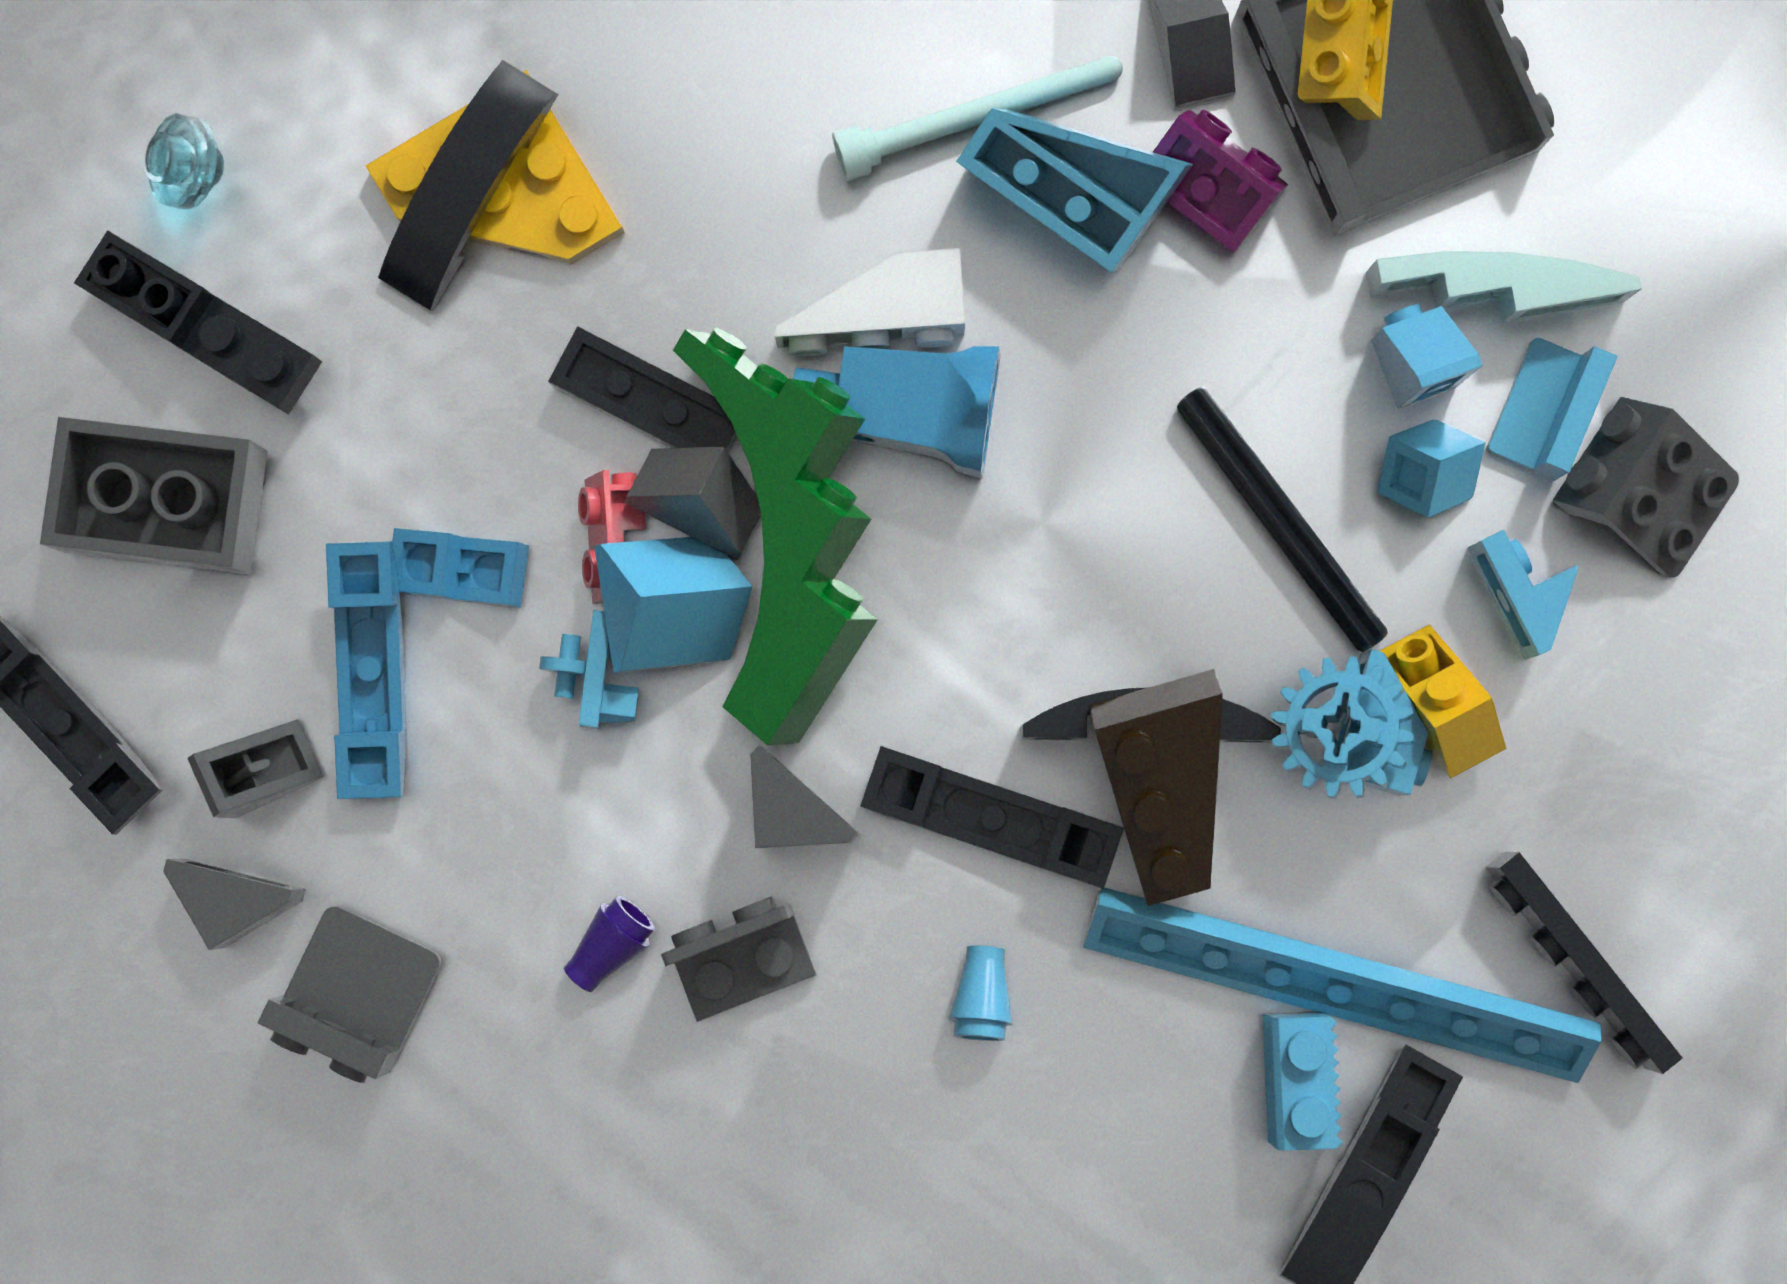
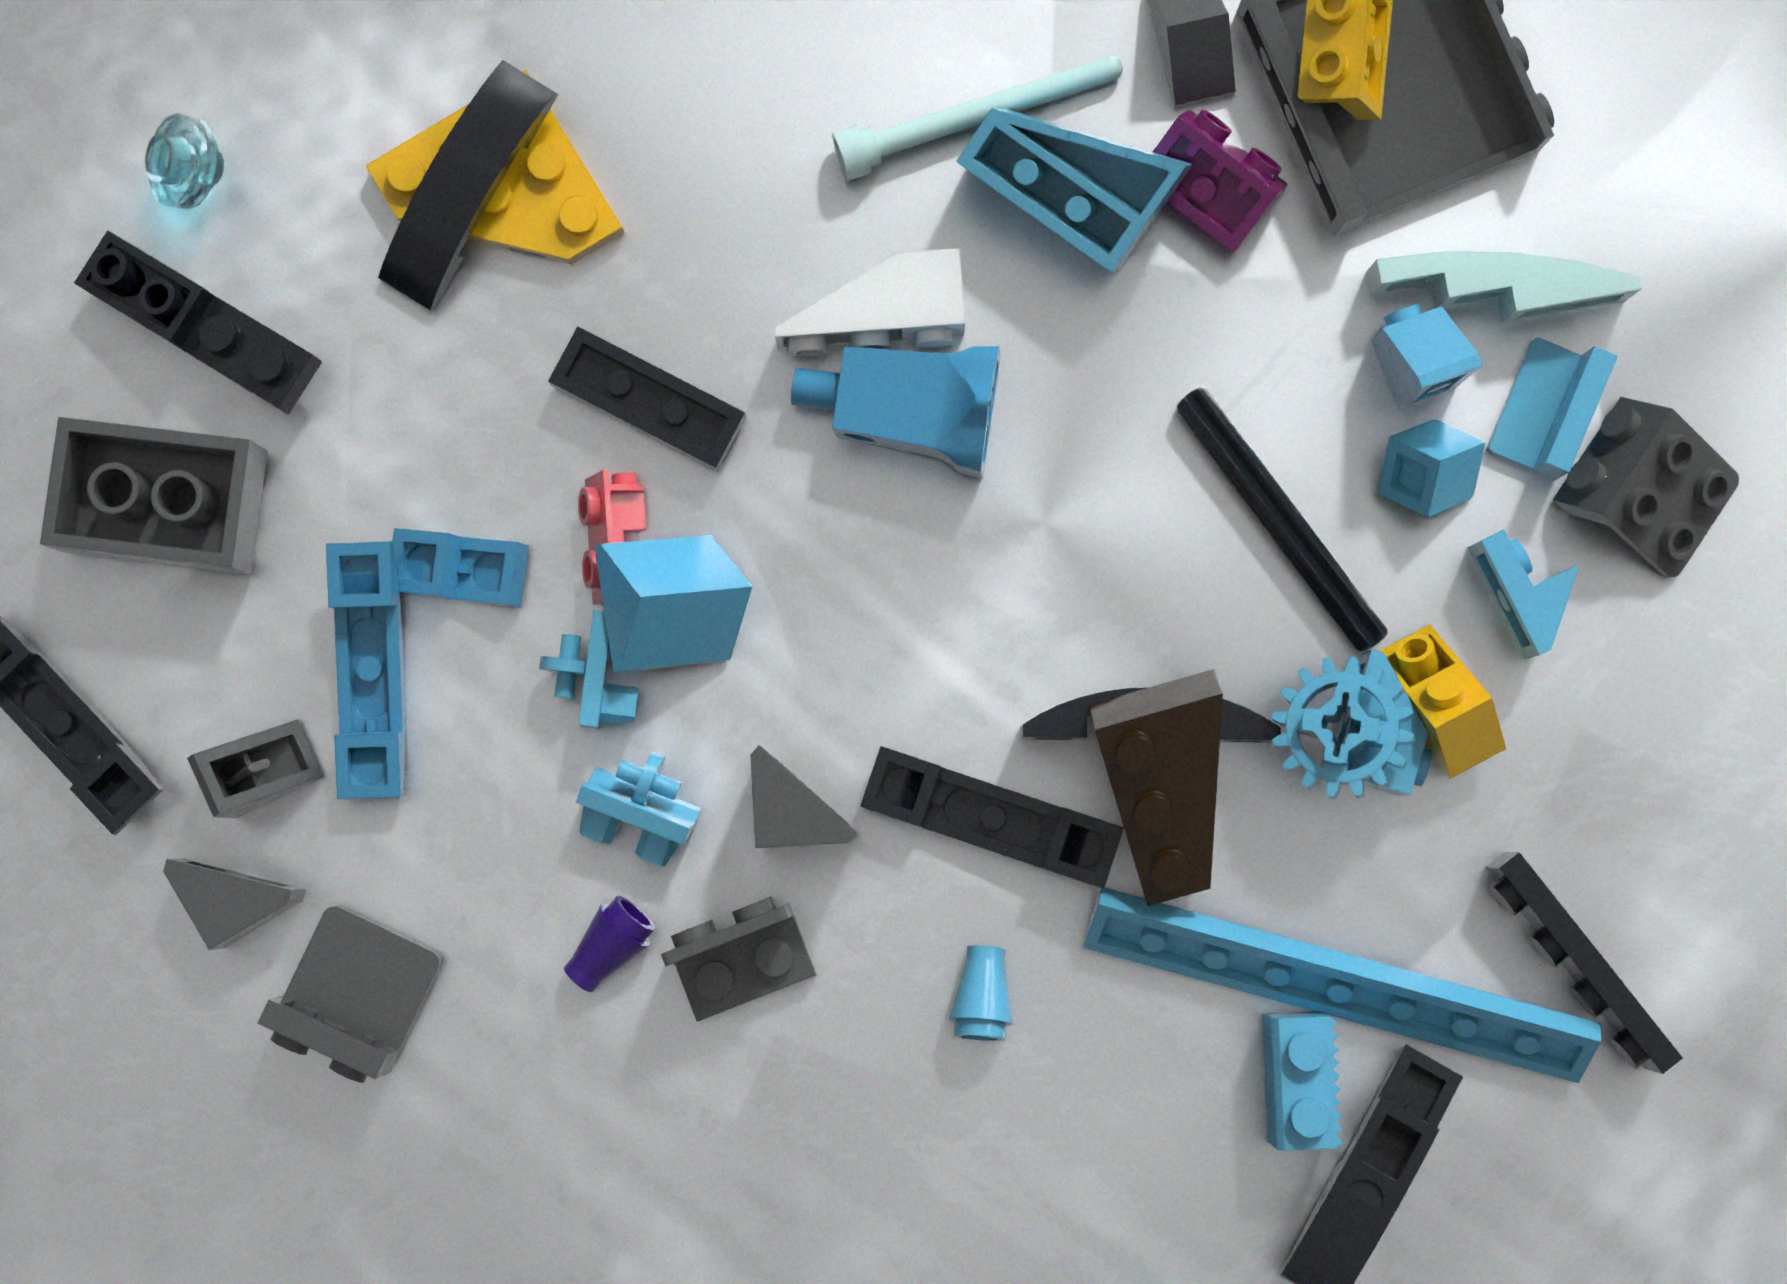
dark grey slope [624,447,761,560] -> none
green arch [673,328,878,746] -> none
none -> medium azure hips [575,752,702,867]

